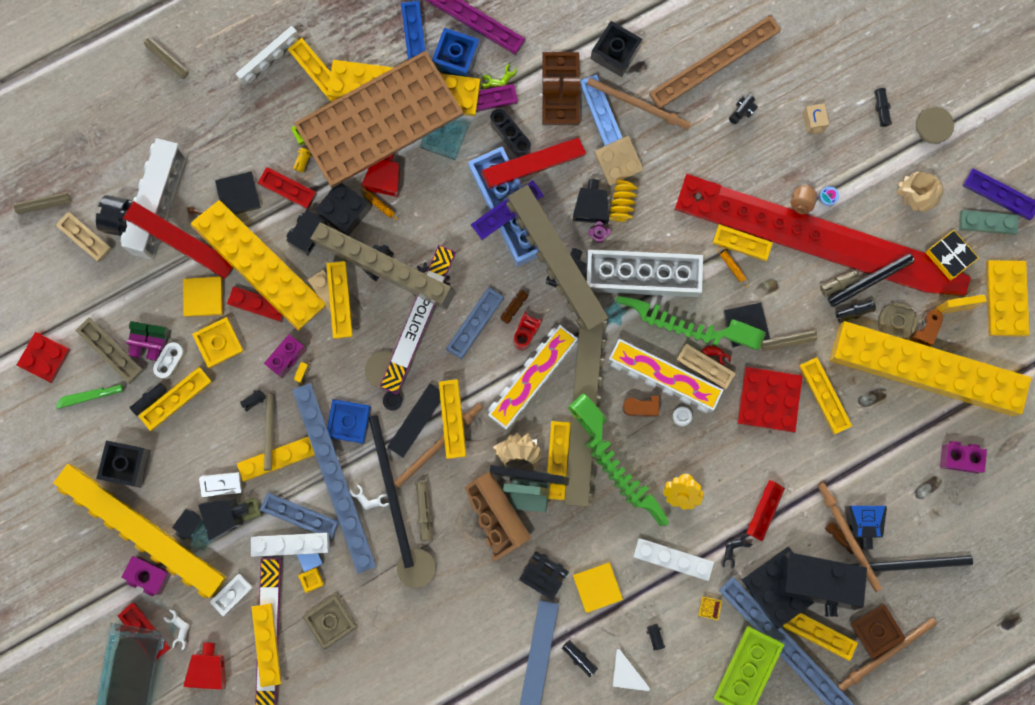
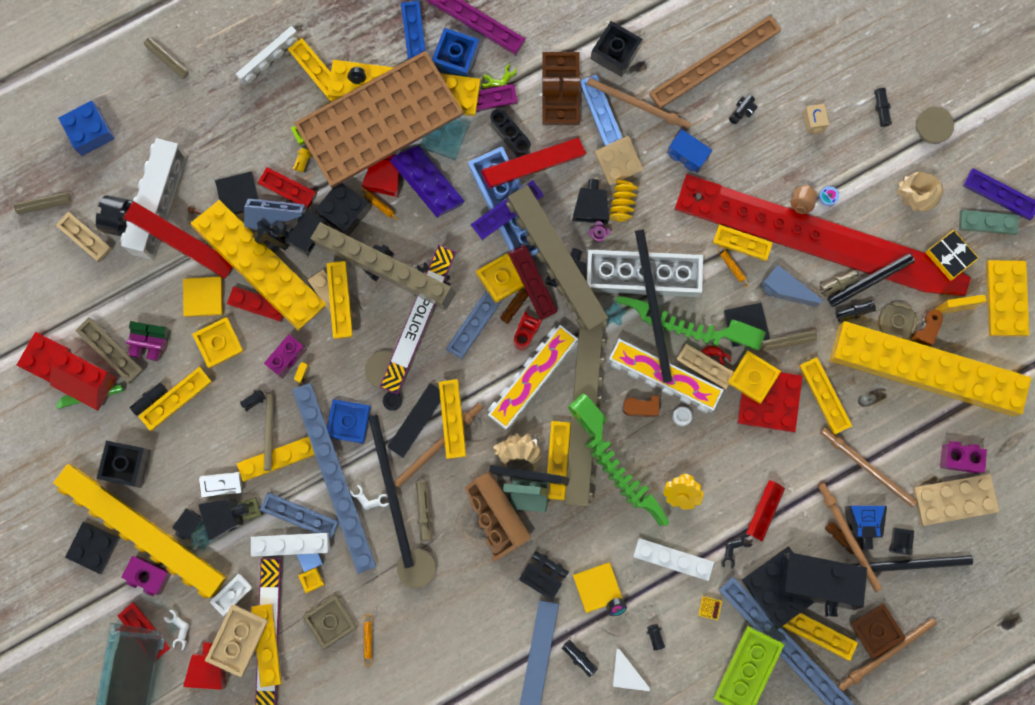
white plate [153,342,184,379] -> none
none -> red slope [50,347,117,411]
none -> blue brick [58,100,115,156]
none -> black plate [65,522,120,574]
none -> tan plate [205,604,269,678]
none -> sand blue slope [244,199,305,230]
none -> black hips [253,220,289,252]
none -> black plate [347,67,366,84]
none -> light orange piece [363,614,372,667]
none -> dark purple plate [390,145,465,218]
none -> yellow tile [475,253,524,304]
none -> dark red tile [508,244,558,320]
none -> black tile [606,598,627,616]
none -> black piece [635,229,673,383]
none -> blue brick [667,129,712,173]
none -> yellow tile [727,351,781,404]
none -> sand blue slope [761,265,823,307]
none -> medium nougat bar [820,428,917,508]
none -> black tile [889,528,914,555]
none -> tan plate [913,474,999,526]

